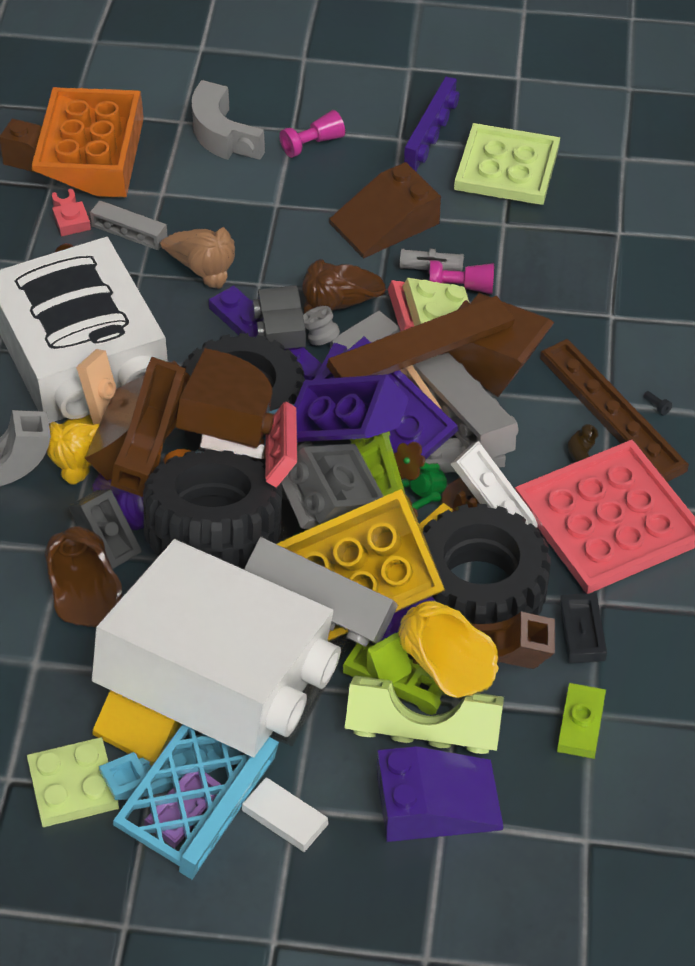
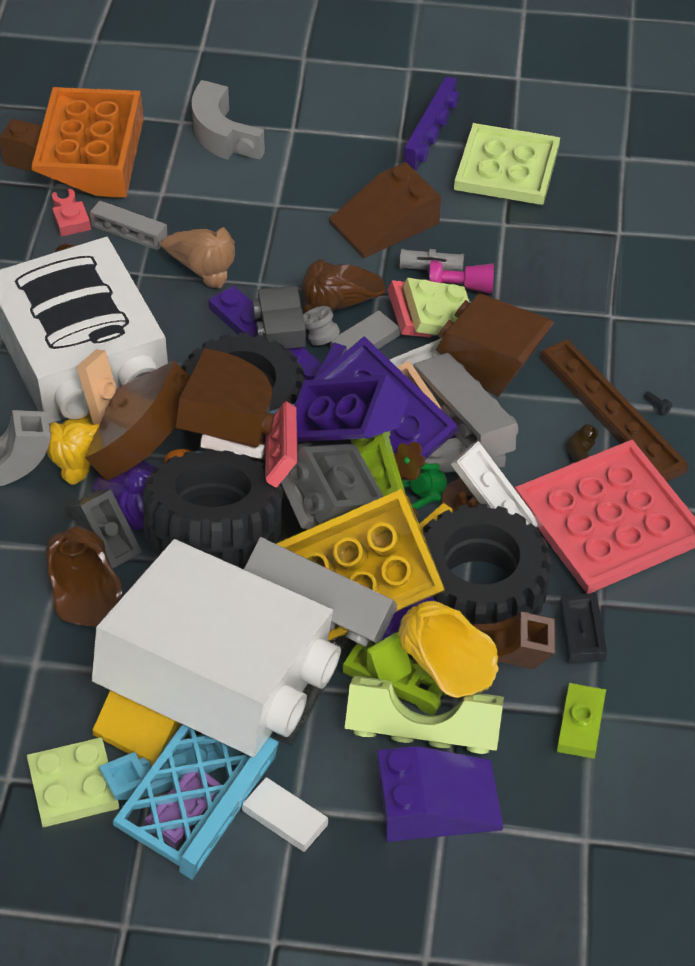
reddish brown arch [110,357,186,497] -> none
dark pink piece [279,110,345,158] -> none
reddish brown tile [326,296,515,378] -> none

